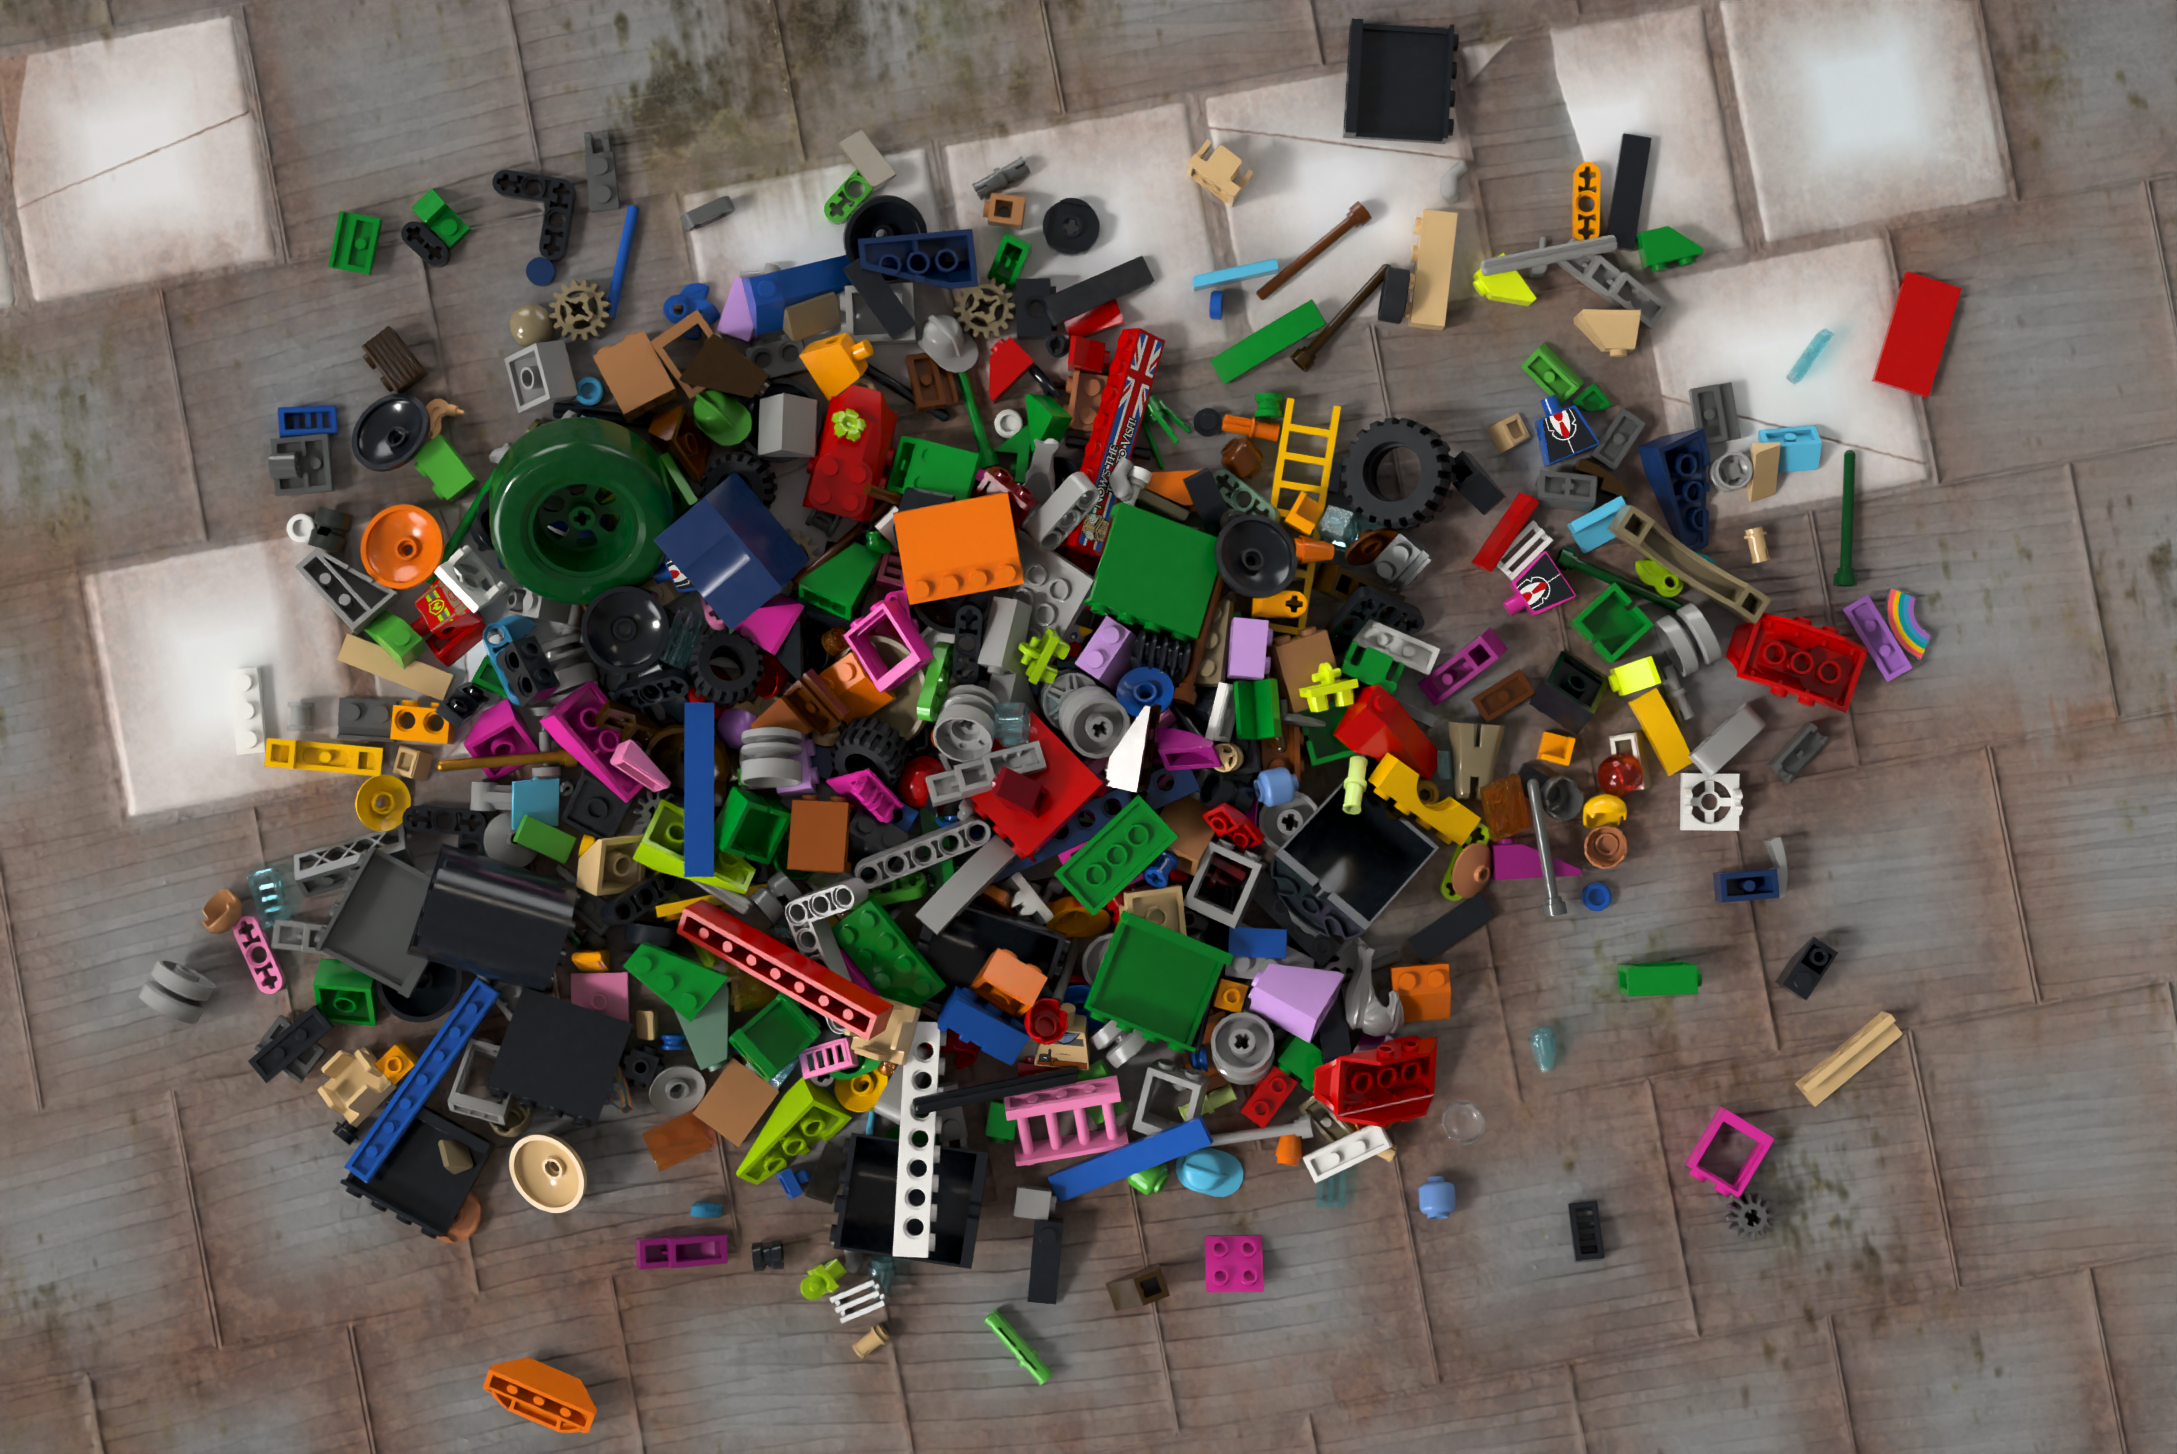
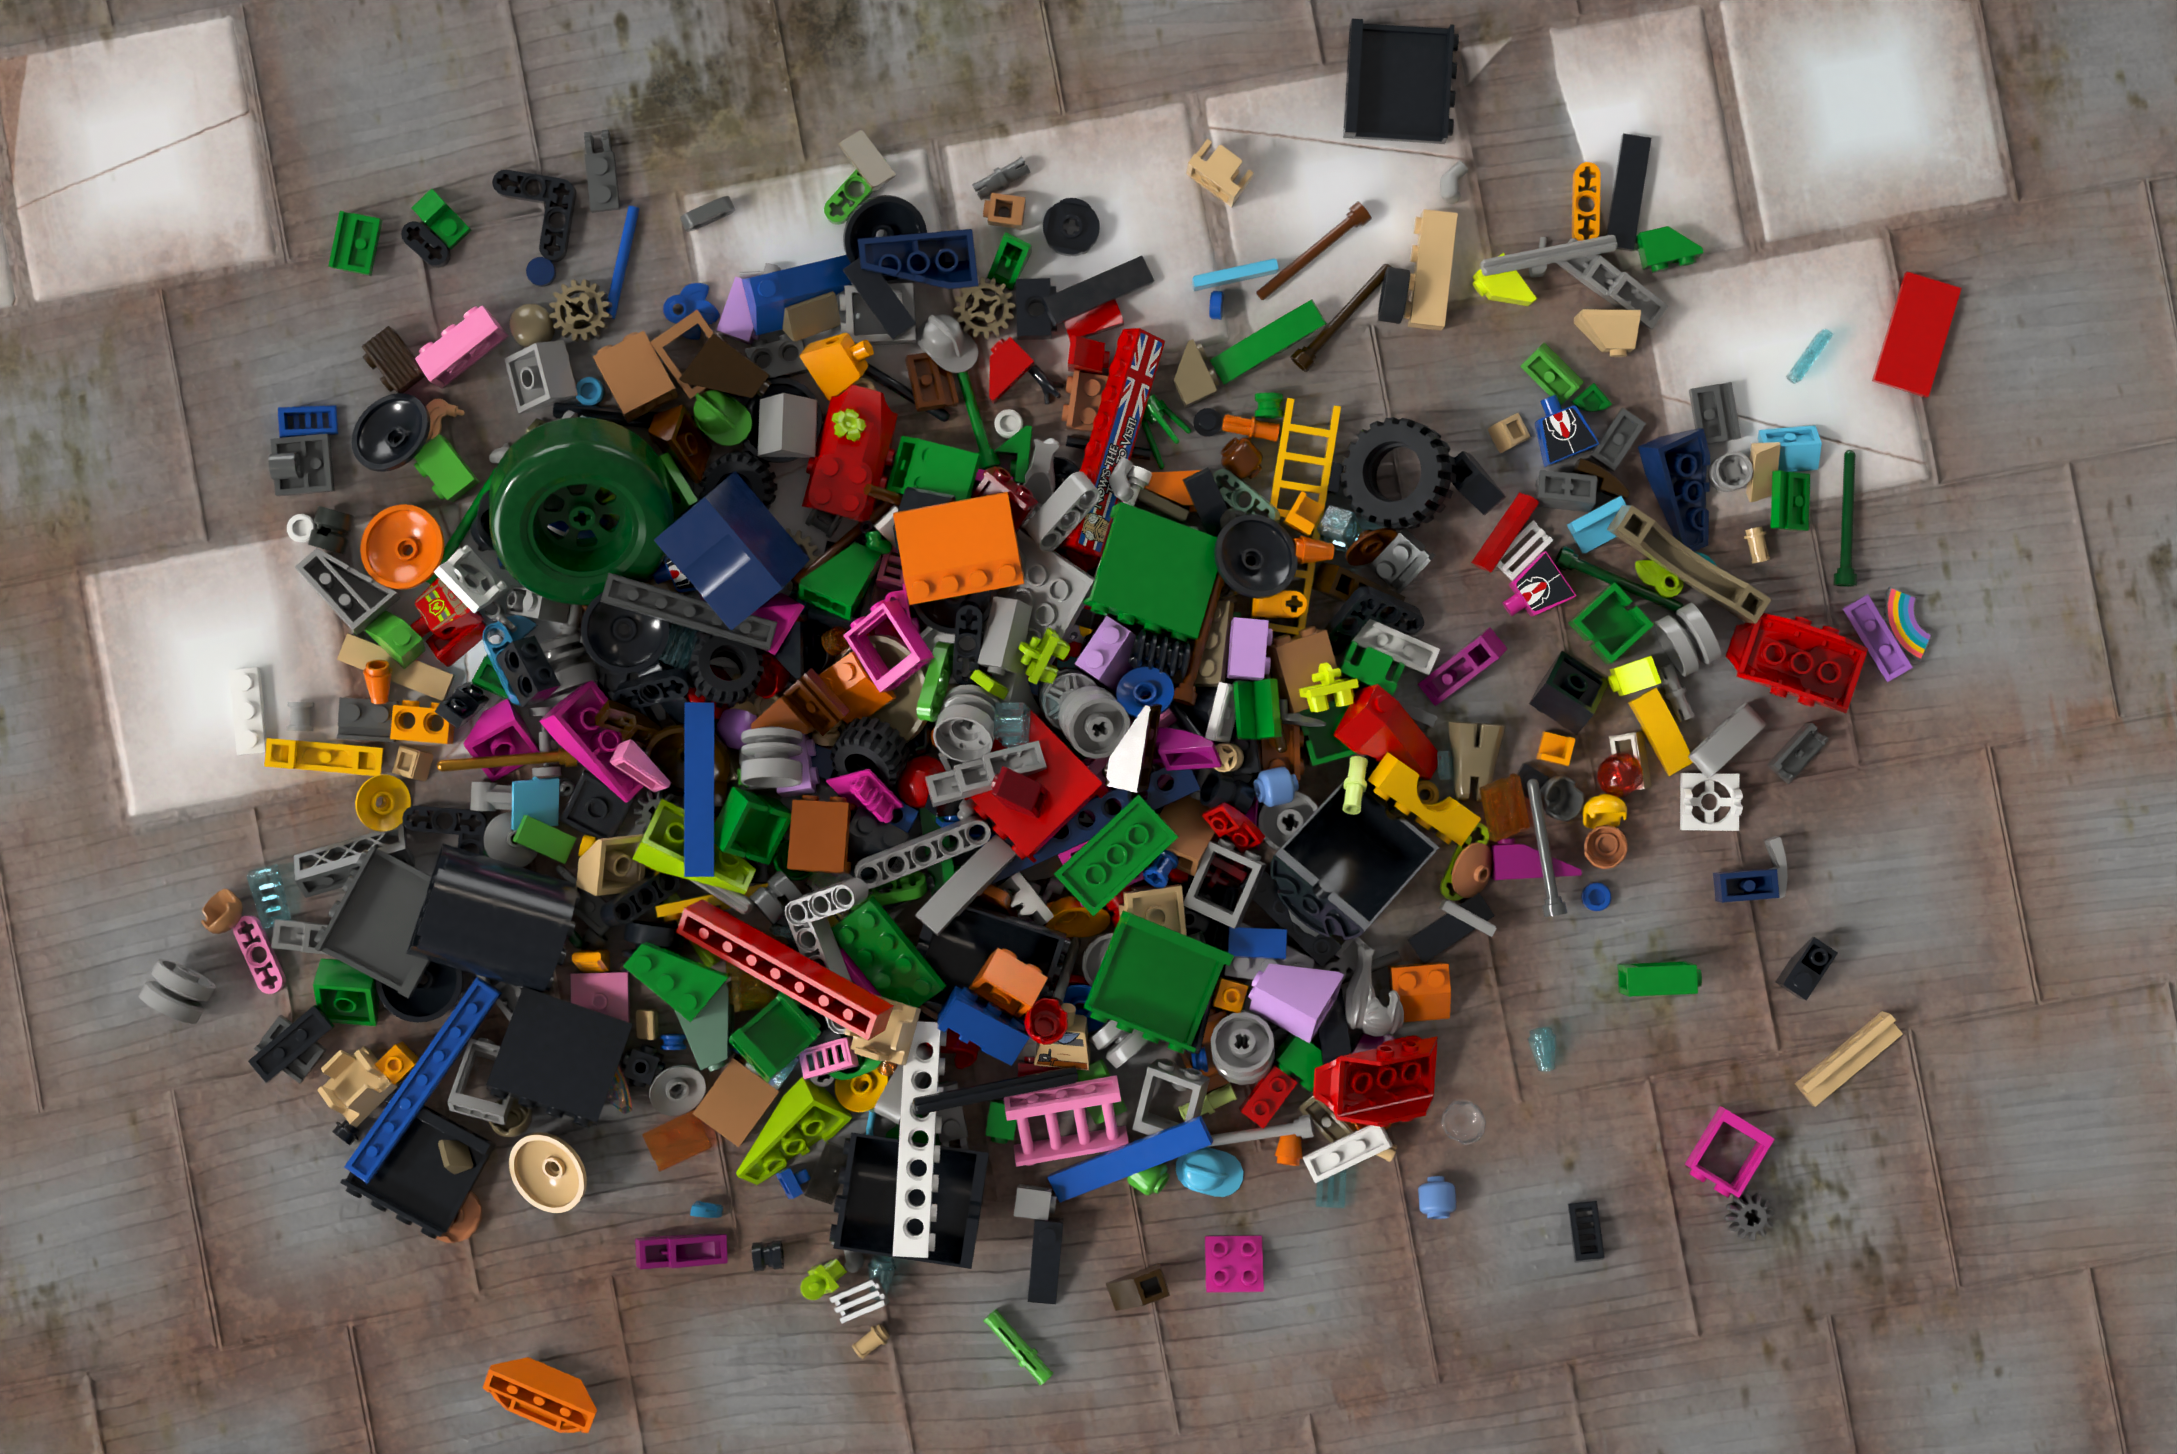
green slope [1025,394,1072,451] -> none
black axle [1046,335,1070,358] -> none
reddish brown plate [1471,669,1535,723] -> none
none -> orange cone [363,660,392,704]
none -> bright pink slope [415,305,508,389]
none -> light grey hand [485,602,517,633]
none -> dark grey tile [600,573,778,651]
none -> lime tile [970,670,1009,700]
none -> dark tan slope [1173,339,1220,408]
none -> light grey tile [1439,899,1497,937]
none -> green plate [1771,470,1811,531]

